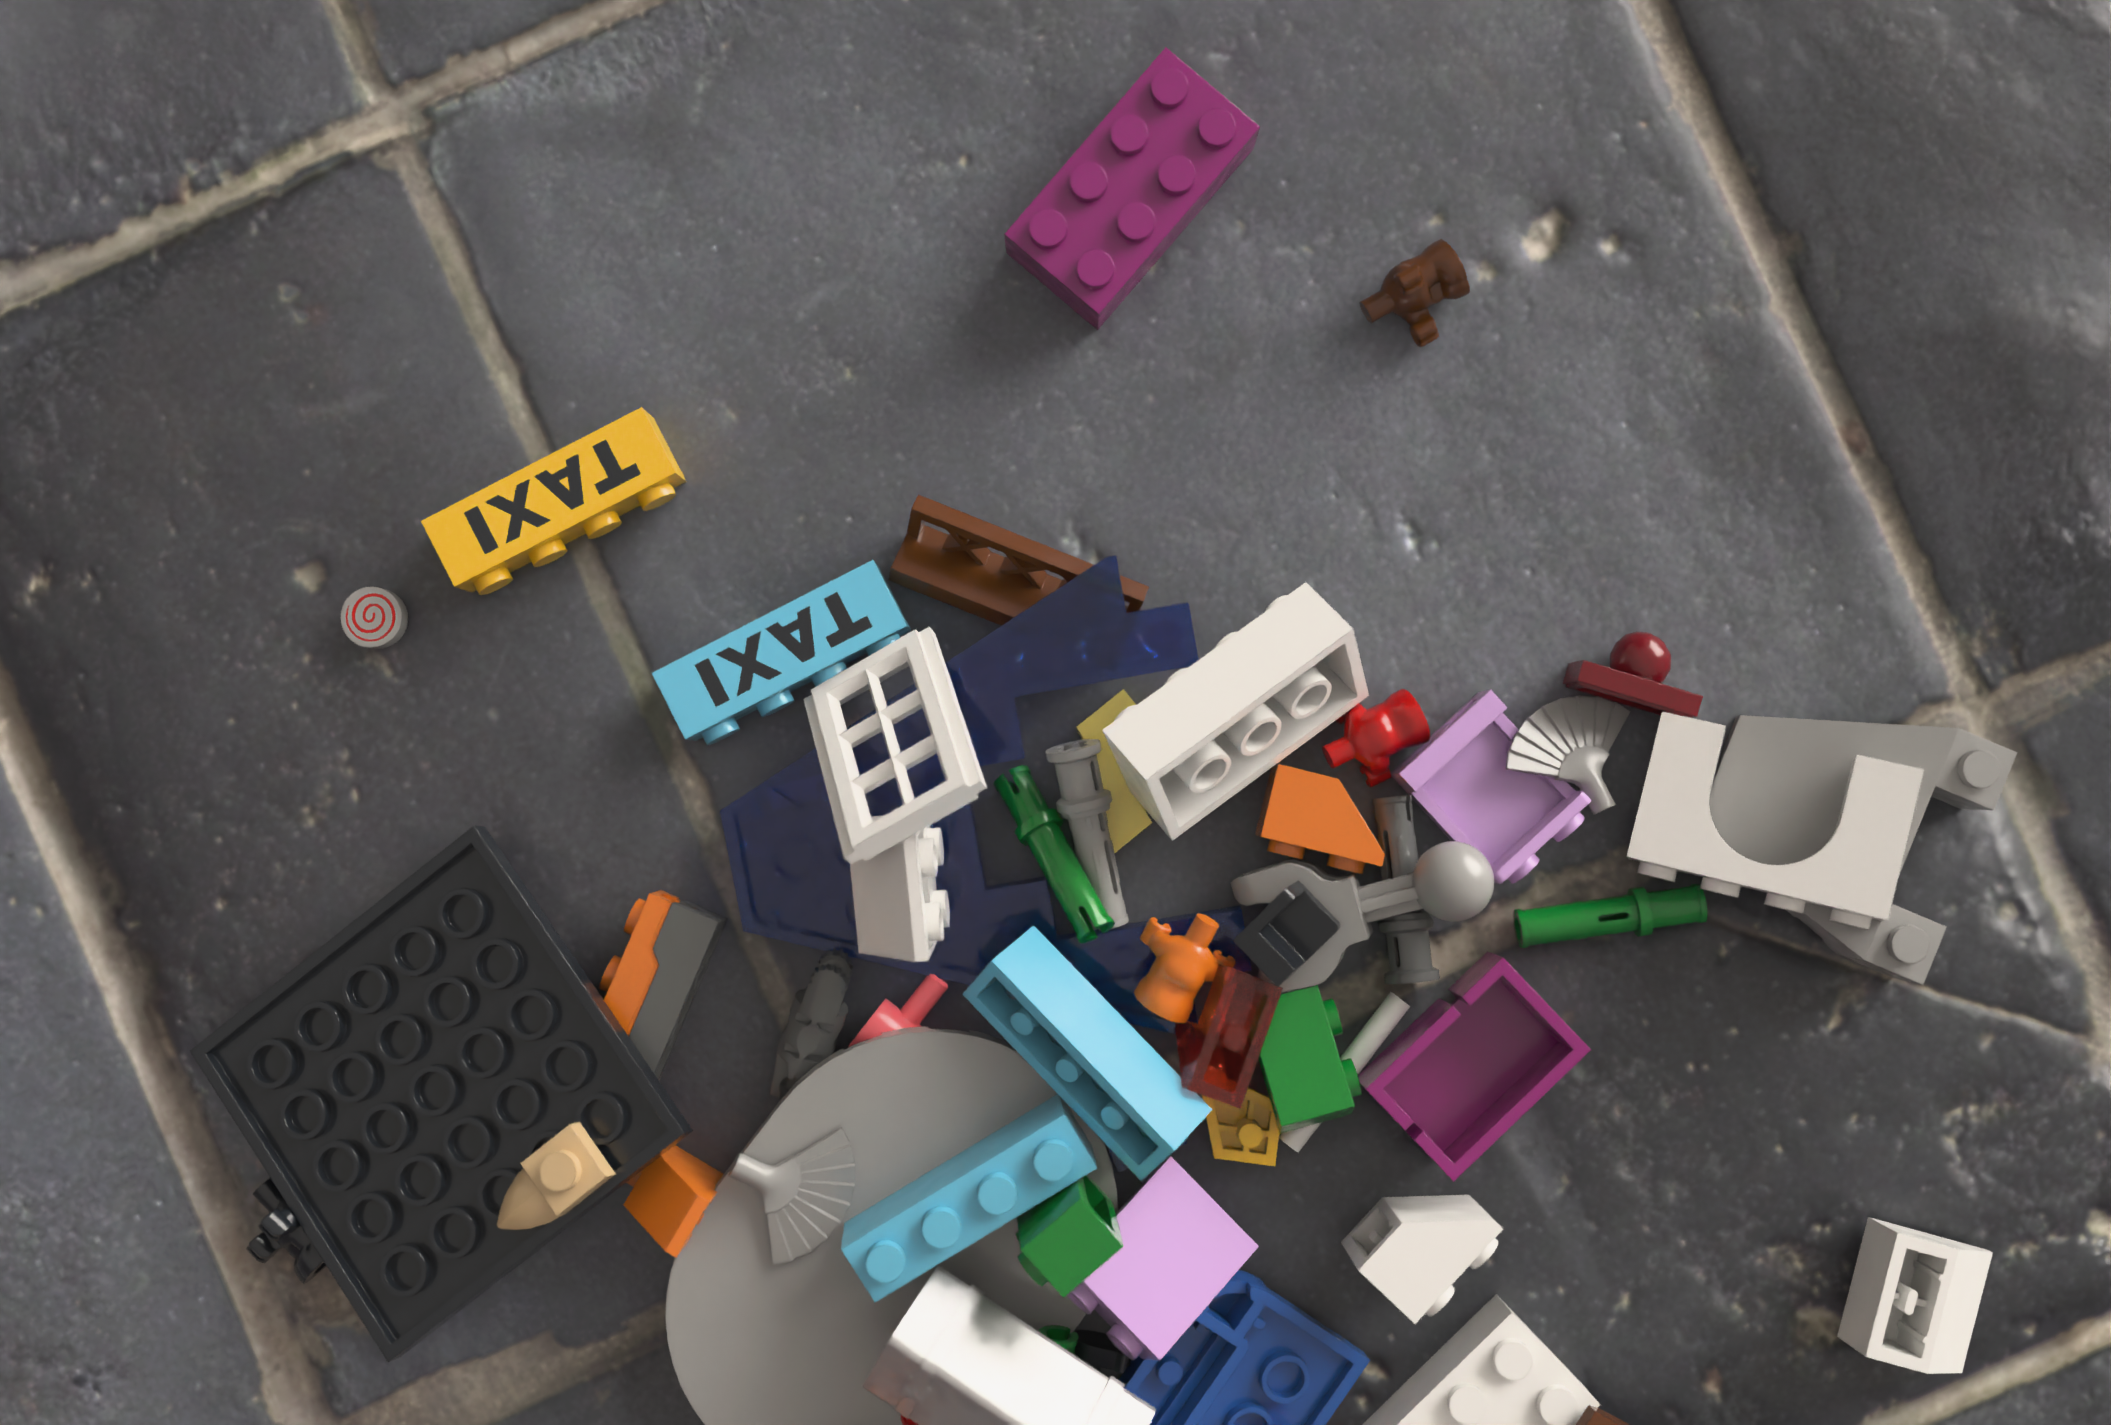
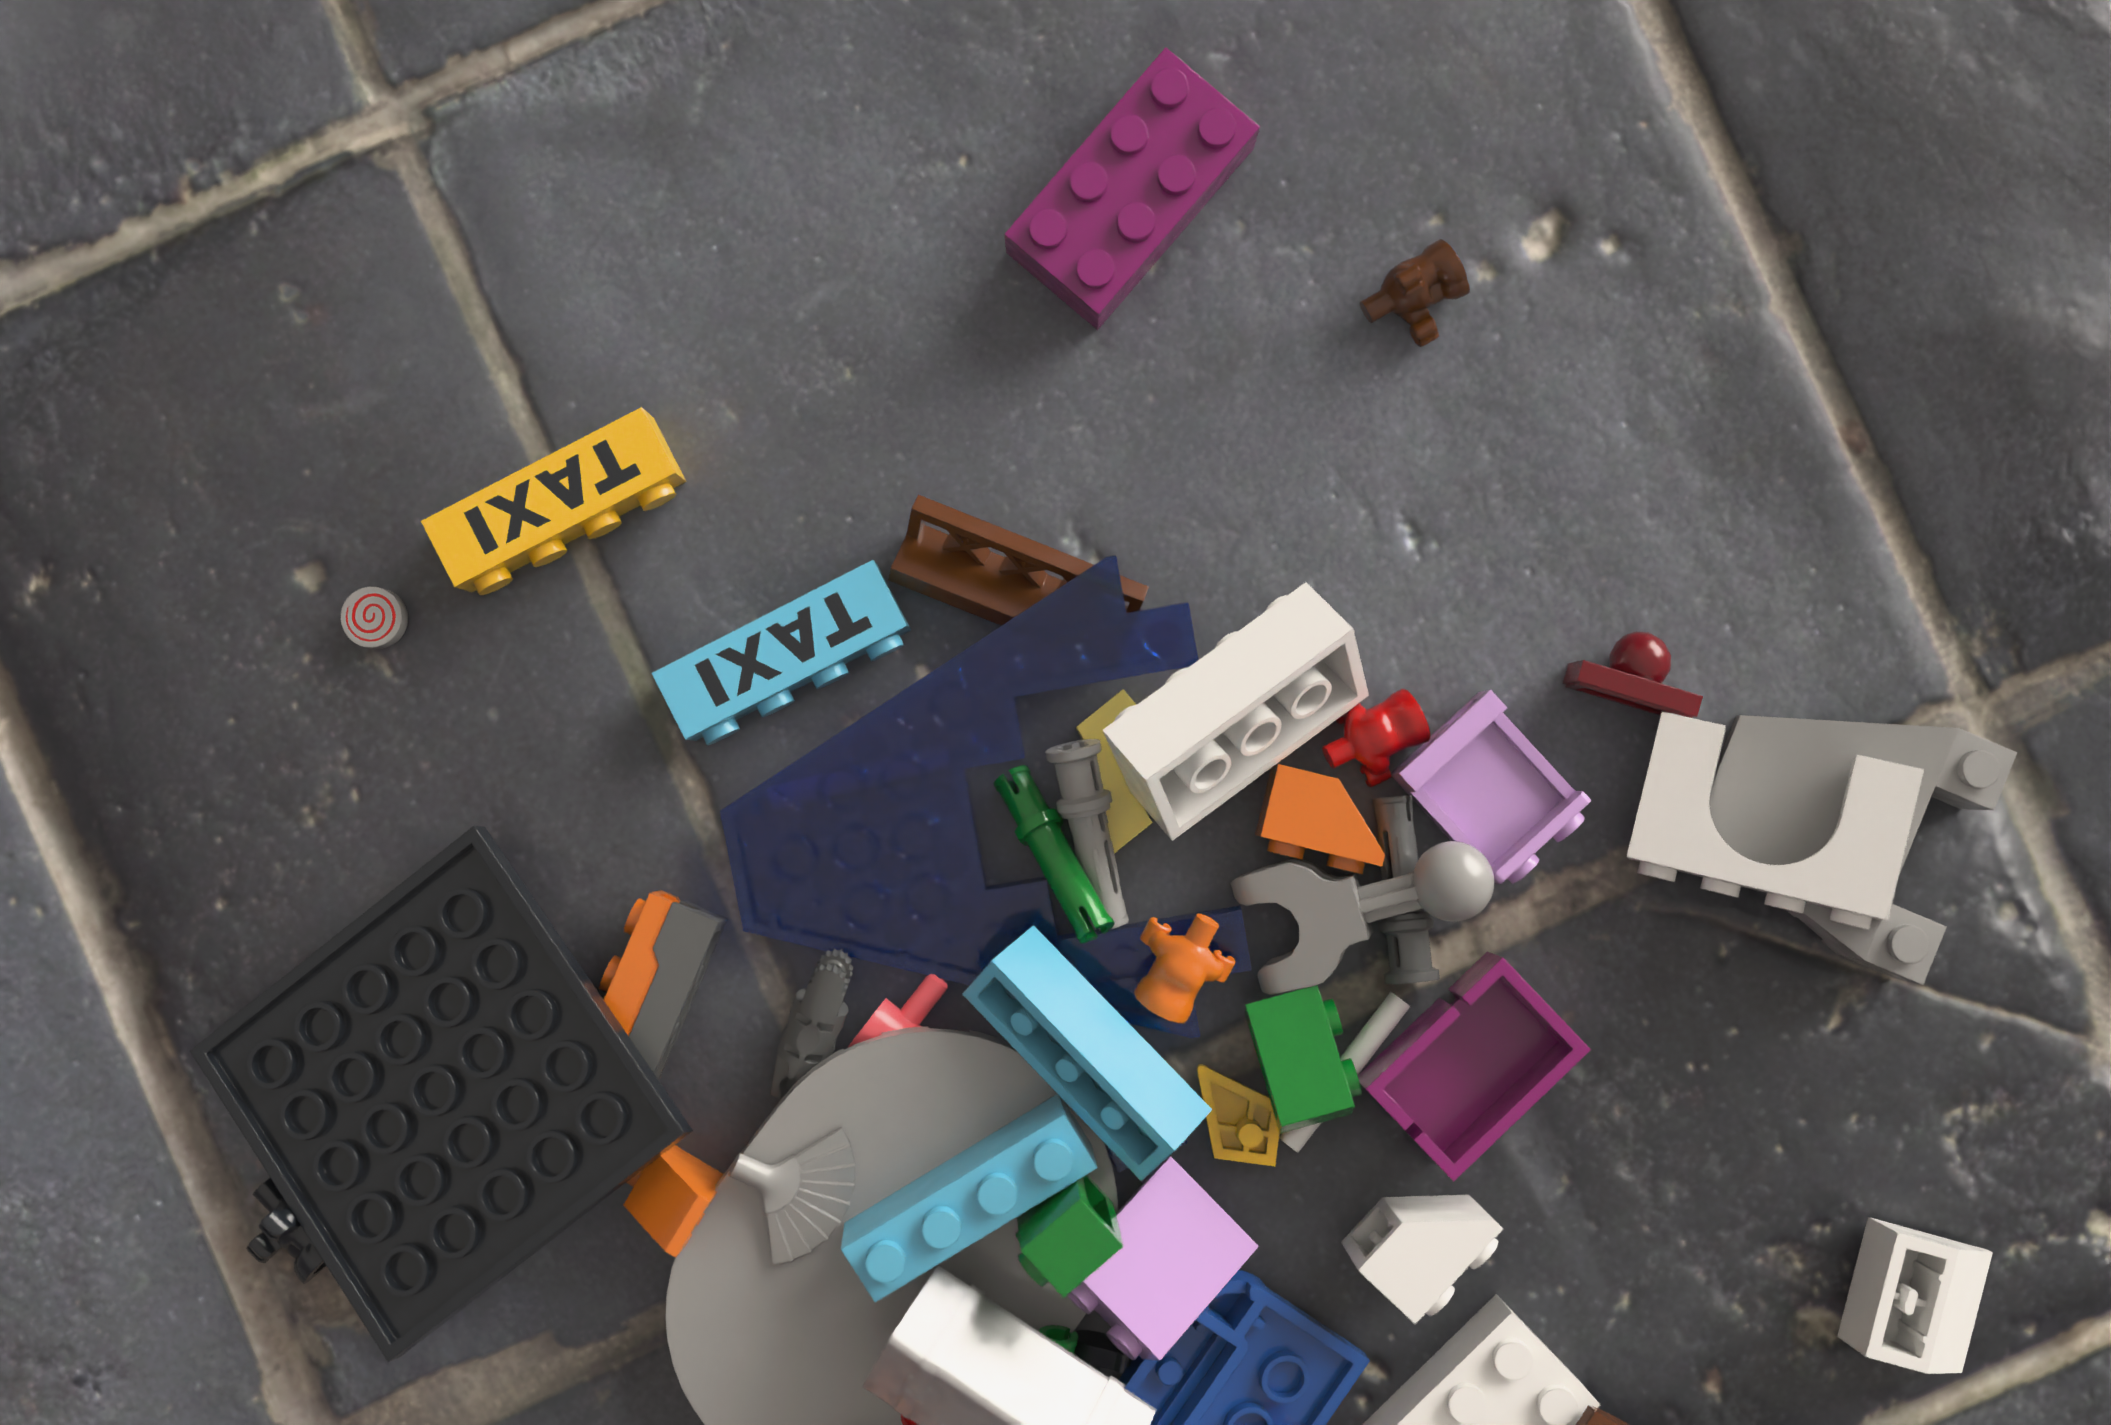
tan plate [497,1122,616,1230] -> none
white piece [803,626,987,864] -> none
white slope [850,815,950,962] -> none
clear red slope [1175,964,1283,1109] -> none
black panel [1233,880,1340,987] -> none
light grey hand [1506,695,1630,815] -> none
green pin [1513,884,1708,948] -> none

